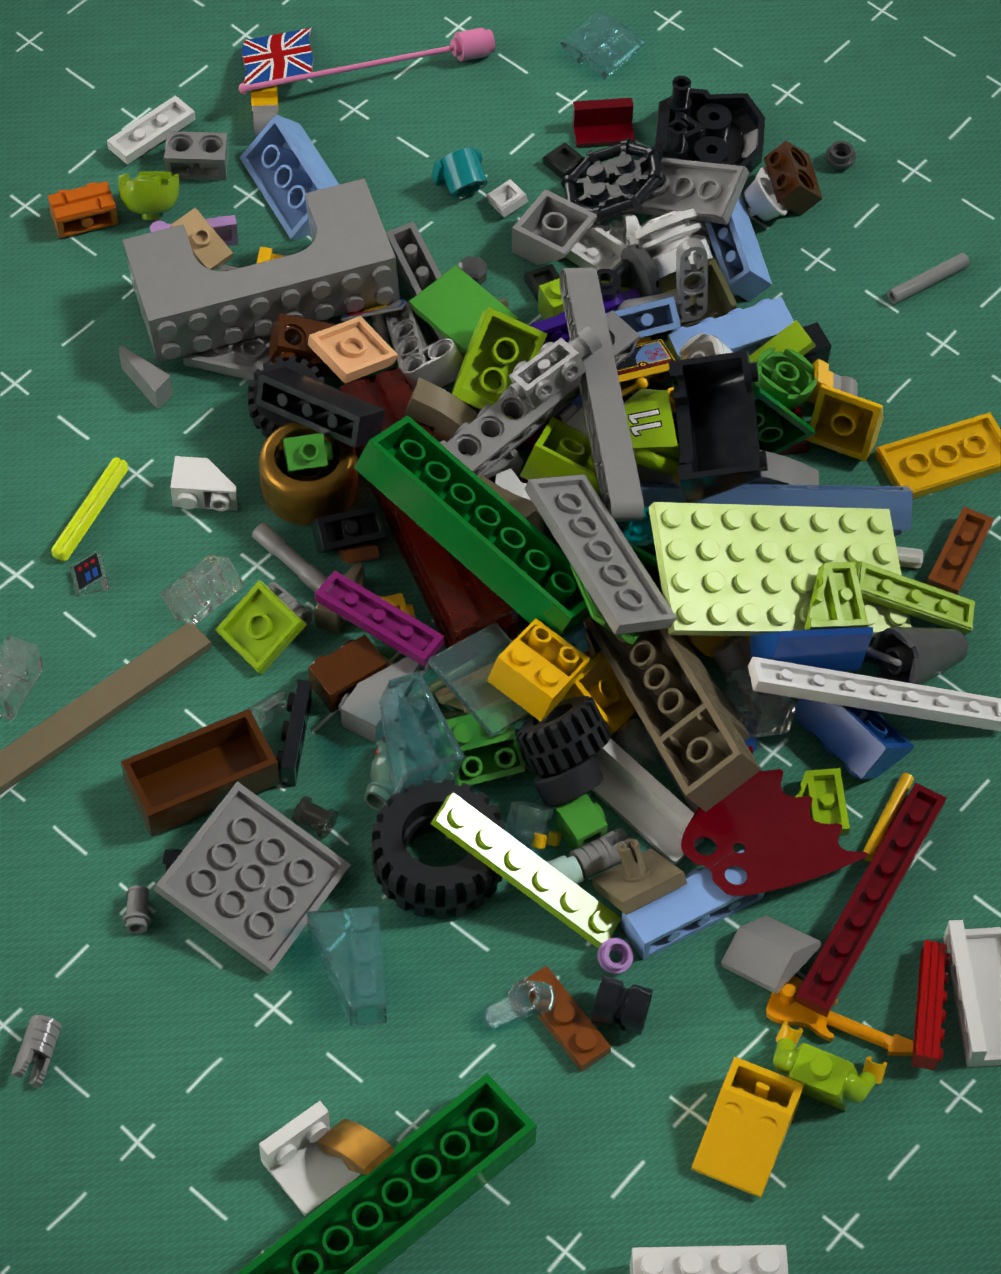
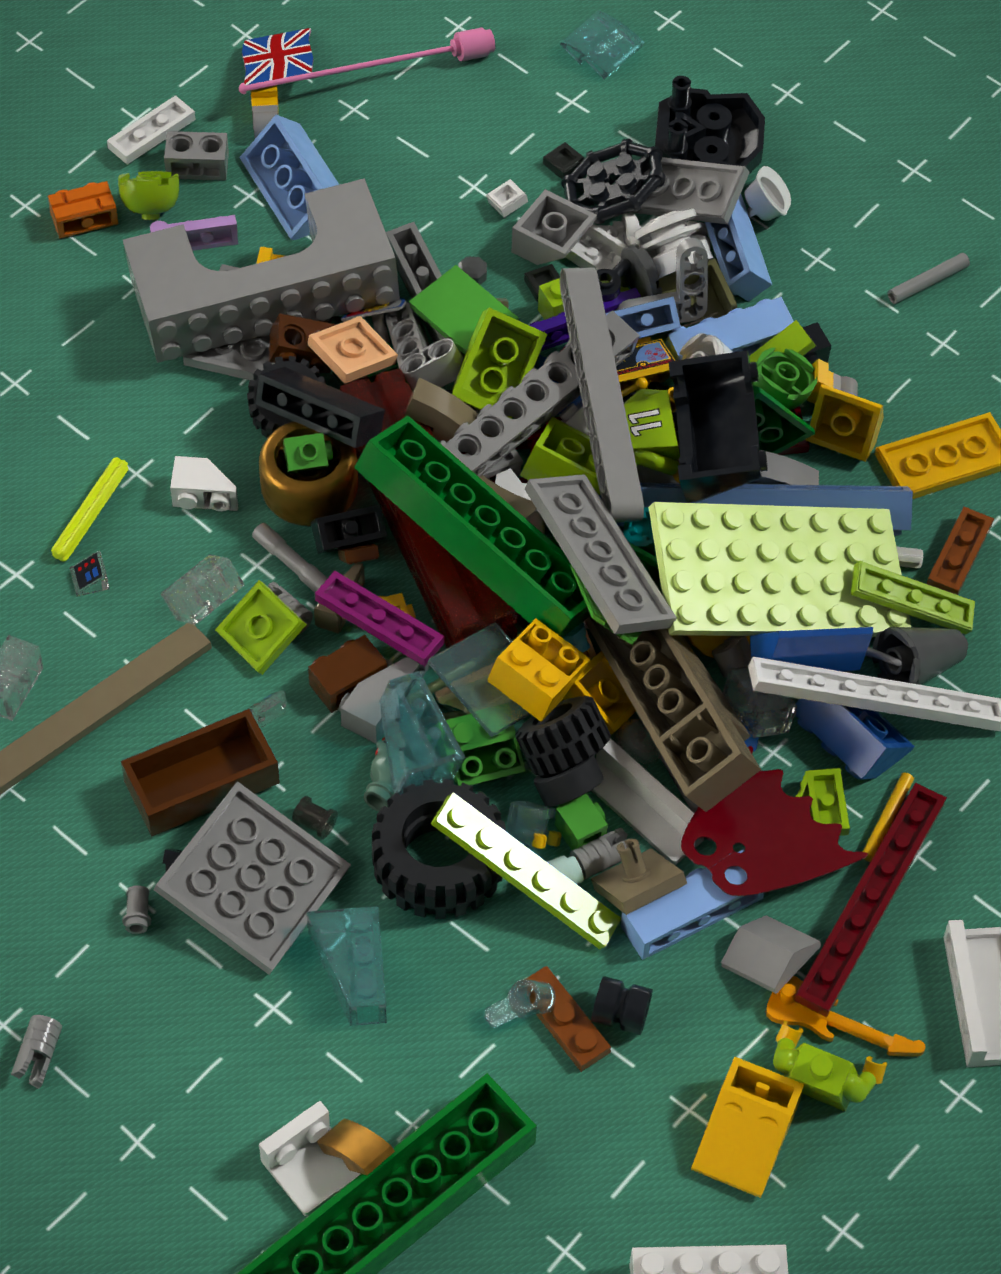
light grey slope [118,346,173,409] -> none
tan plate [171,207,233,270] -> none
black plate [276,680,312,786] -> none
teal piece [431,147,488,198] -> none
light grey brick [509,326,602,409] -> none
dark red panel [572,98,635,148] -> none
lavender plate [597,938,633,974] -> none
reddish brown brick [764,141,823,216] -> none
lime wing [805,562,868,630] -> none
dark grey plate [826,141,856,169] -> none
red piece [911,940,950,1070] -> none

